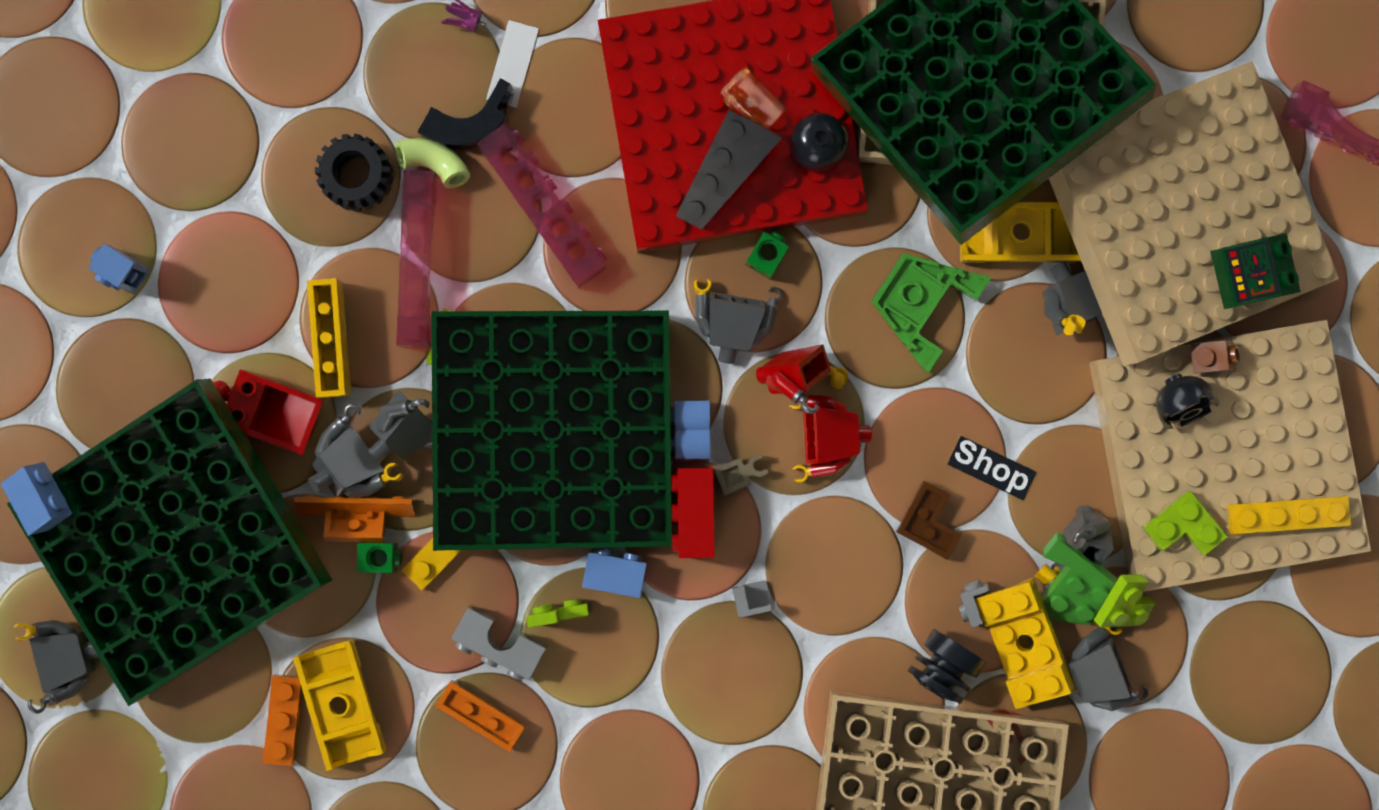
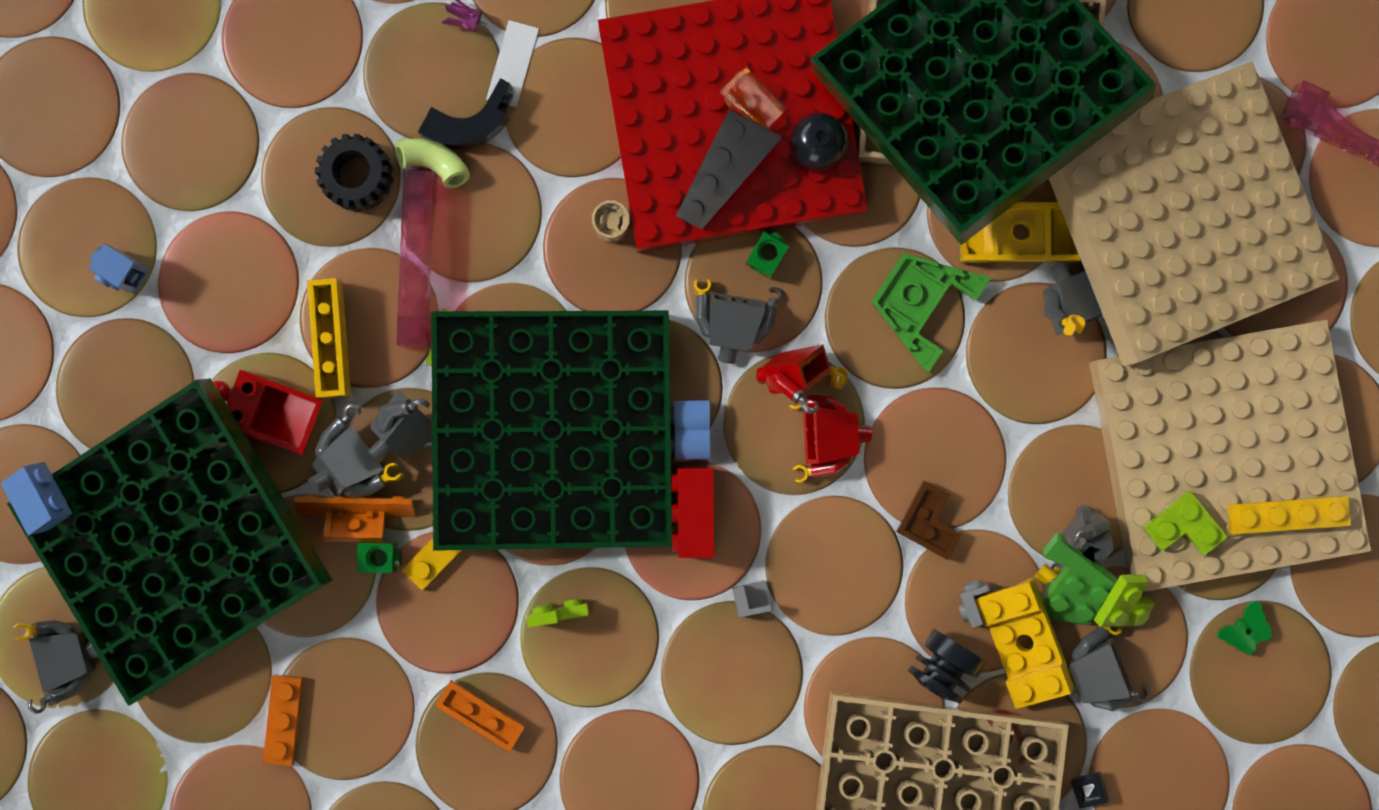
yellow piece [293,638,387,771] -> none
light grey arch [451,606,547,681] -> none
clear pink brick [477,123,607,288] -> none
medium blue brick [582,548,647,598] -> none
dark tan plate [713,455,768,496] -> none
black sticker [947,436,1036,500] -> none
black cylinder [1156,374,1219,429] -> none
dark orange bracket [1190,340,1240,374] -> none
dark green piece [1210,233,1301,310] -> none
none -> tan wheel [592,200,630,243]
none -> black tile [1070,772,1109,809]
none -> green animal [1216,601,1272,655]

